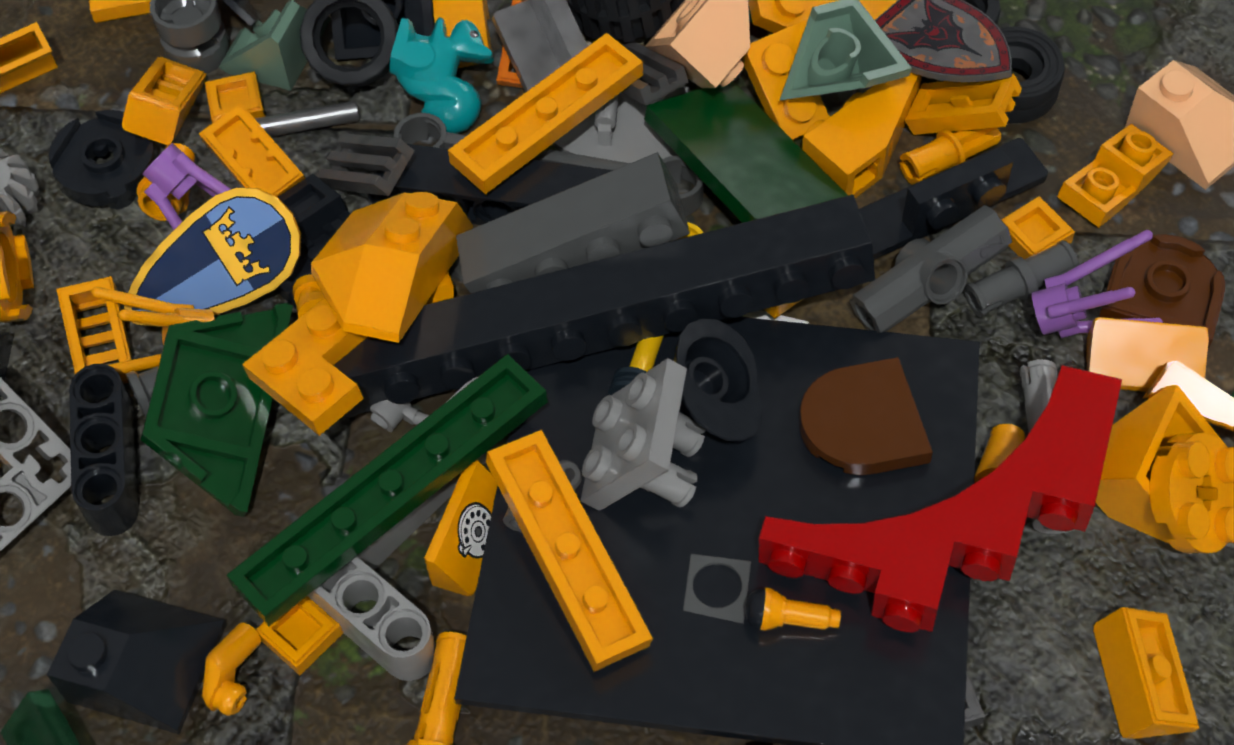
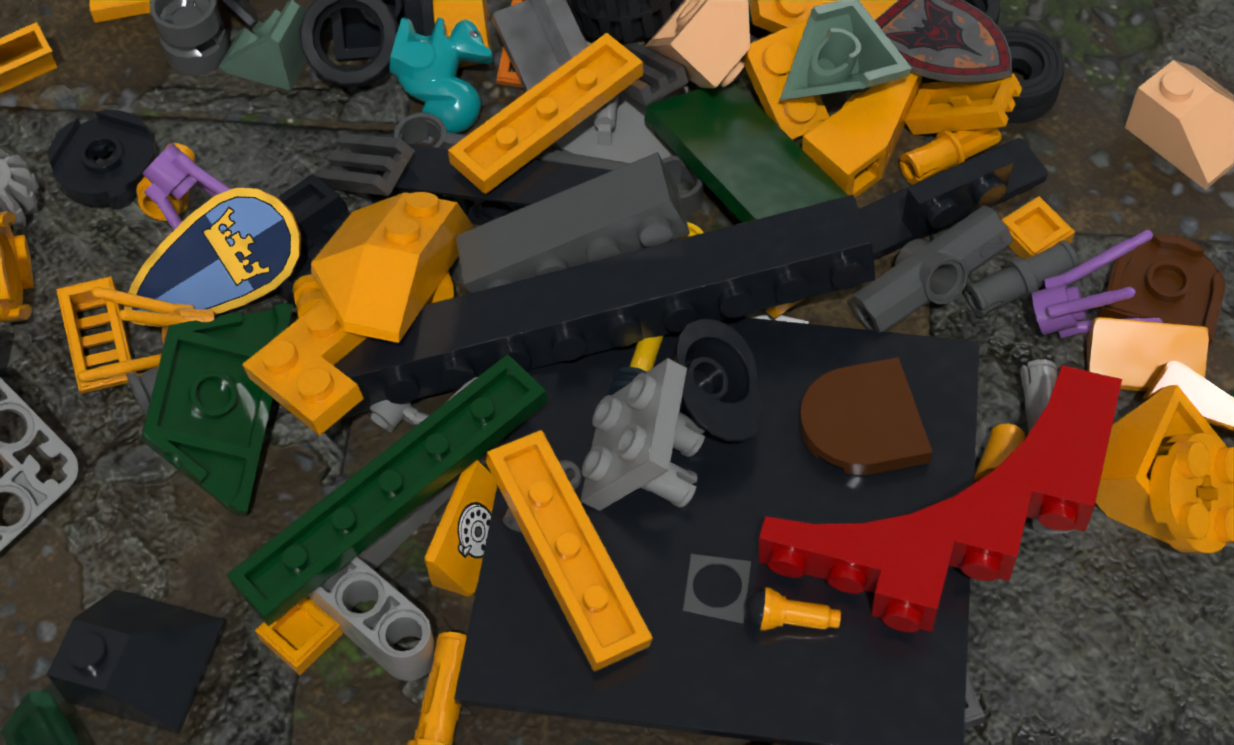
black beam [69,364,139,536] -> none
light orange slope [122,56,207,145] -> none
light orange plate [198,102,305,197] -> none
flat silver bar [202,101,360,148] -> none
light orange arm [202,622,261,716] -> none
light orange tile [205,71,265,123] -> none
light orange slope [1057,124,1174,228] -> none
light orange slope [1093,607,1199,739] -> none

